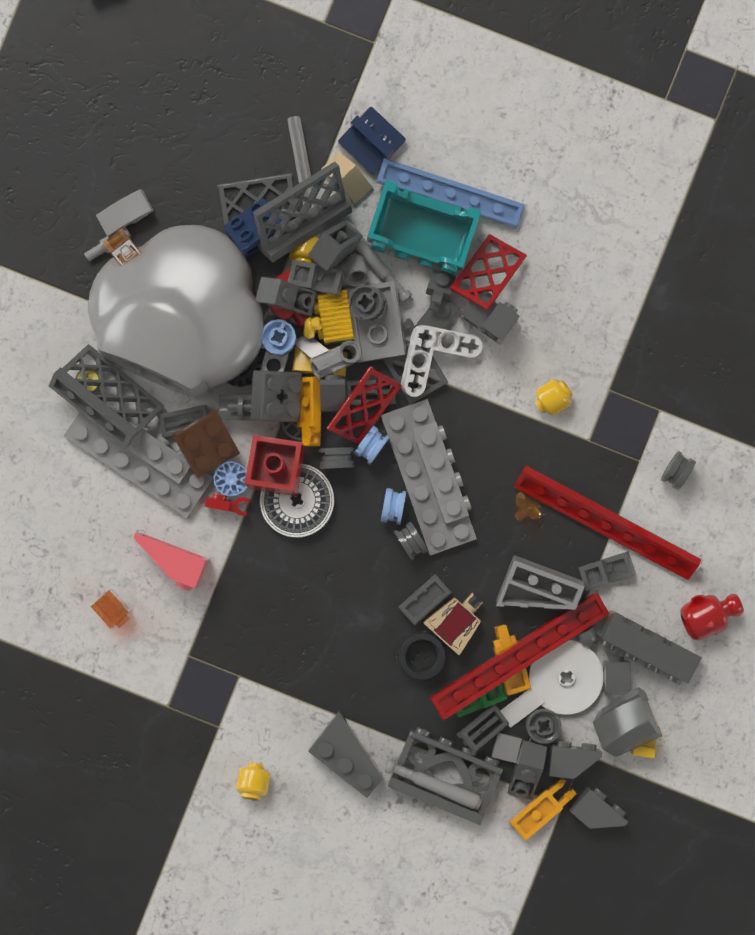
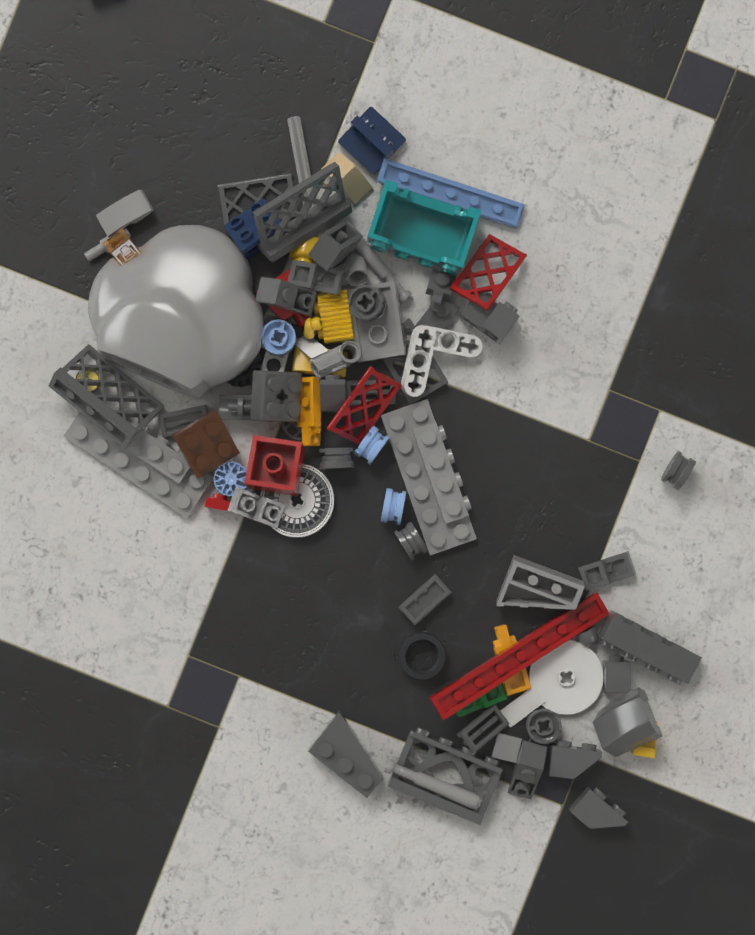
clear orange brick [91,589,132,629] -> none
coral slope [133,533,210,591] -> none
yellow head [236,762,271,801] -> none
torso [423,593,483,655] -> none
light orange hinge [509,778,576,841] -> none
red plate [514,466,701,580] -> none
clear orange plant [514,493,542,521] -> none
yellow head [535,379,573,416] -> none
red piece [680,594,744,641] -> none
none -> light grey slope [227,487,285,528]

